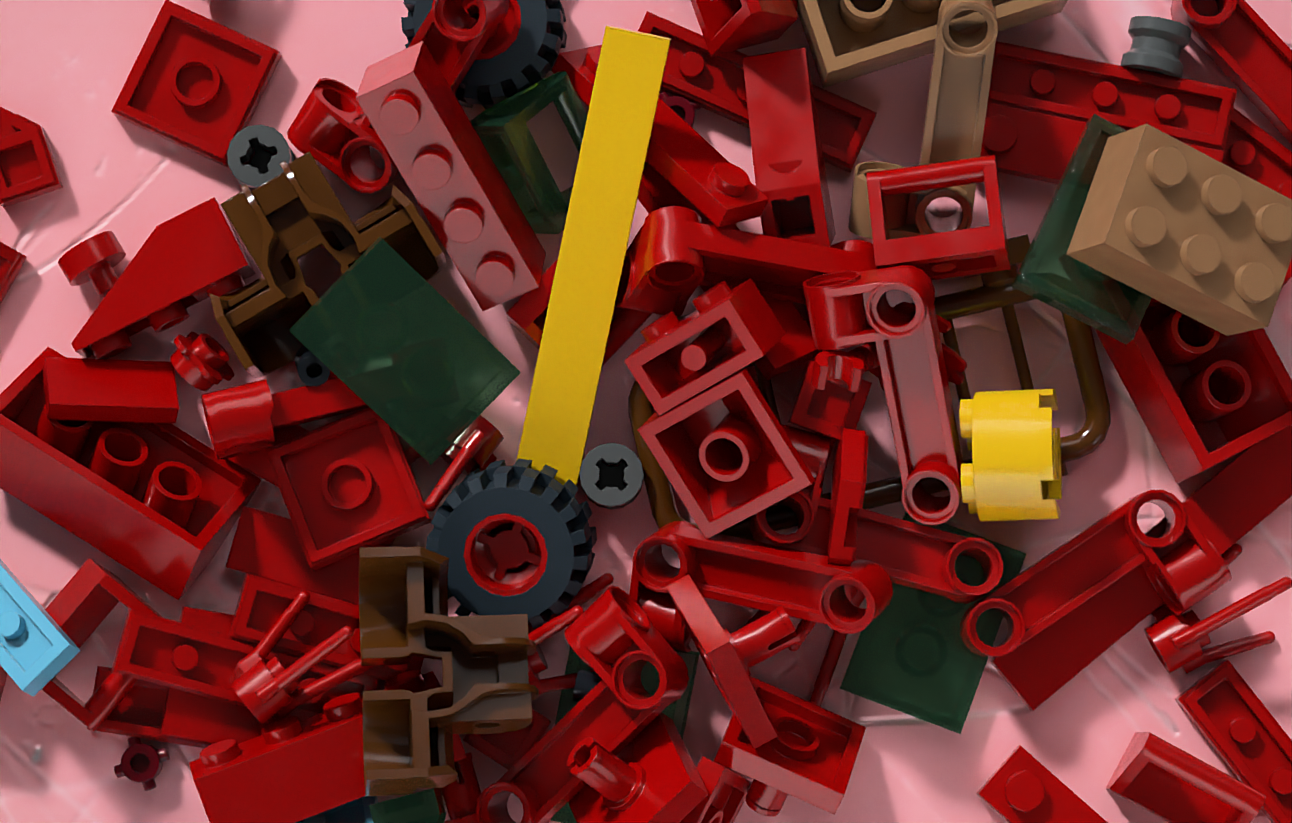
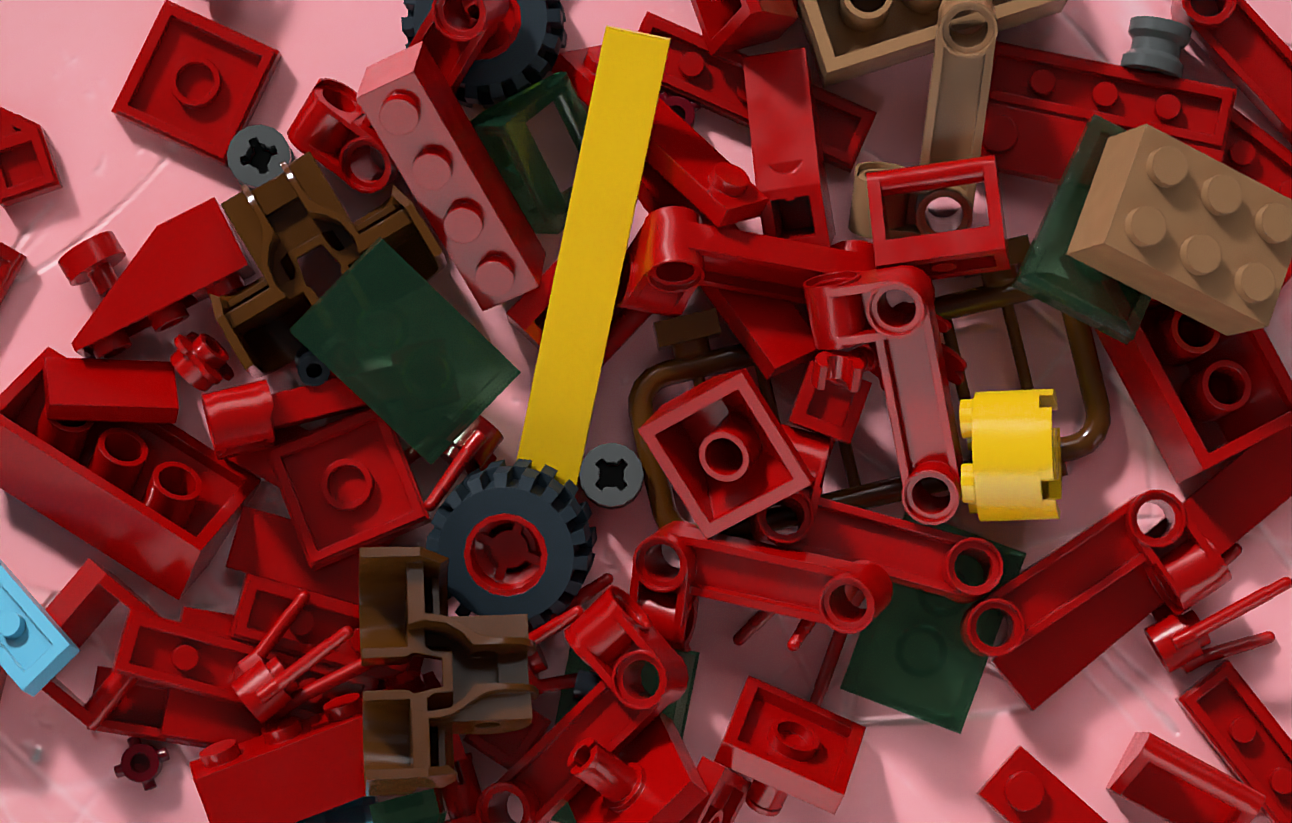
red brick [624,278,786,416] -> none
red tile [666,574,801,749] -> none
red tile [827,428,868,566] -> none

